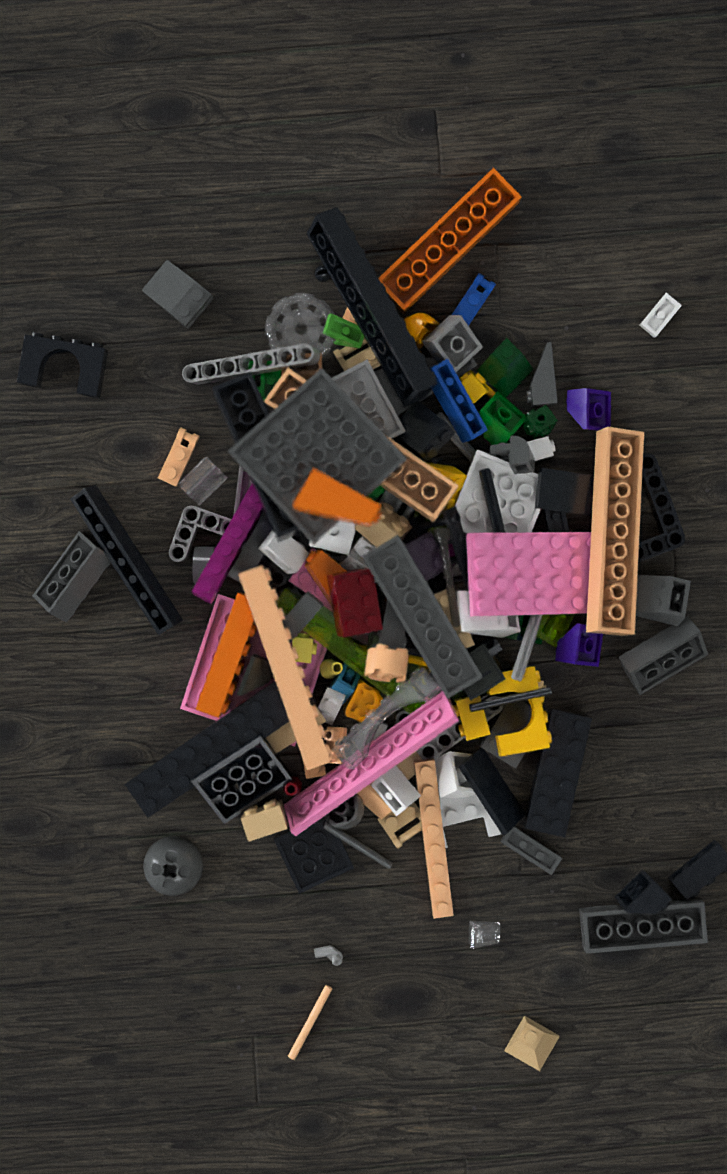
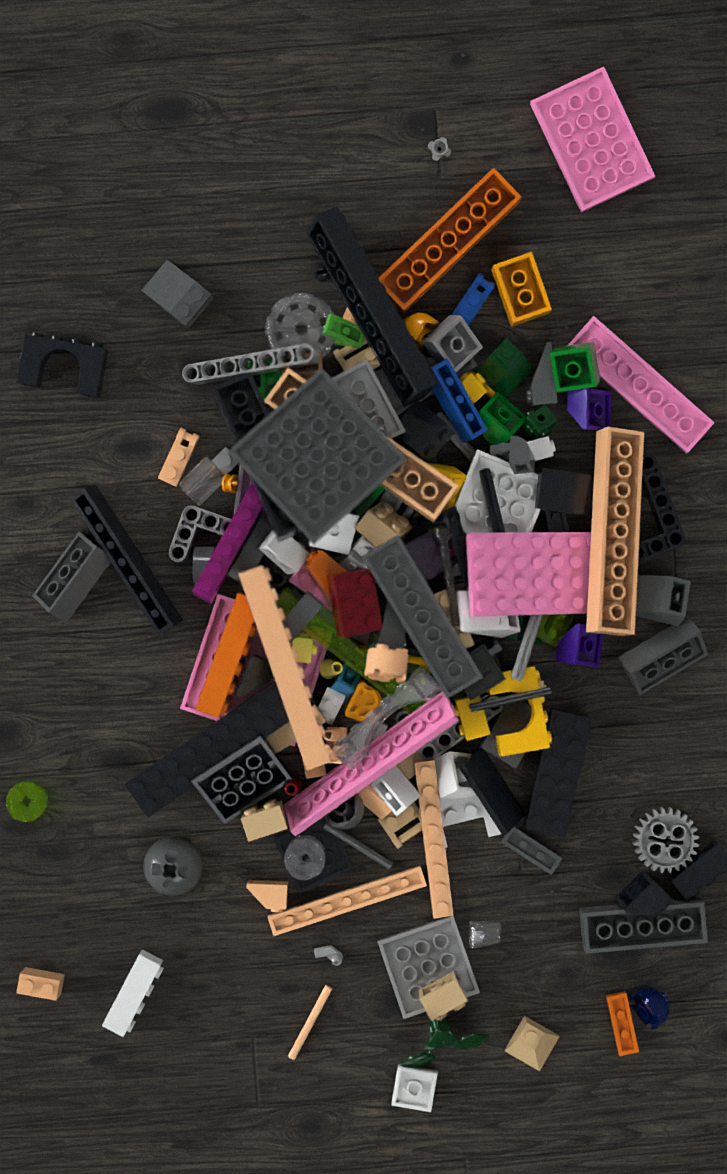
orange slope [293,468,382,527] -> none
white plate [639,293,682,338] -> none
none -> clear neon green plate [6,781,48,822]
none -> light nougat brick [16,967,65,1001]
none -> white brick [102,949,164,1037]
none -> light grey plate [212,447,239,474]
none -> light orange bush [222,474,238,493]
none -> light nougat slope [247,880,288,912]
none -> light nougat plate [268,866,427,936]
none -> clear brick [284,835,326,880]
none -> light grey plate [377,916,480,1019]
none -> white plate [391,1064,438,1112]
none -> dark green plant [401,1017,489,1066]
none -> tan brick [419,971,467,1021]
none -> light grey plate [428,137,451,161]
none -> light orange brick [491,252,552,327]
none -> bright pink plate [530,67,655,213]
none -> green brick [549,342,601,393]
none -> bright pink plate [567,316,714,453]
none -> orange plate [606,991,639,1056]
none -> clear blue cylinder [630,987,669,1030]
none -> light grey gear [633,807,699,873]

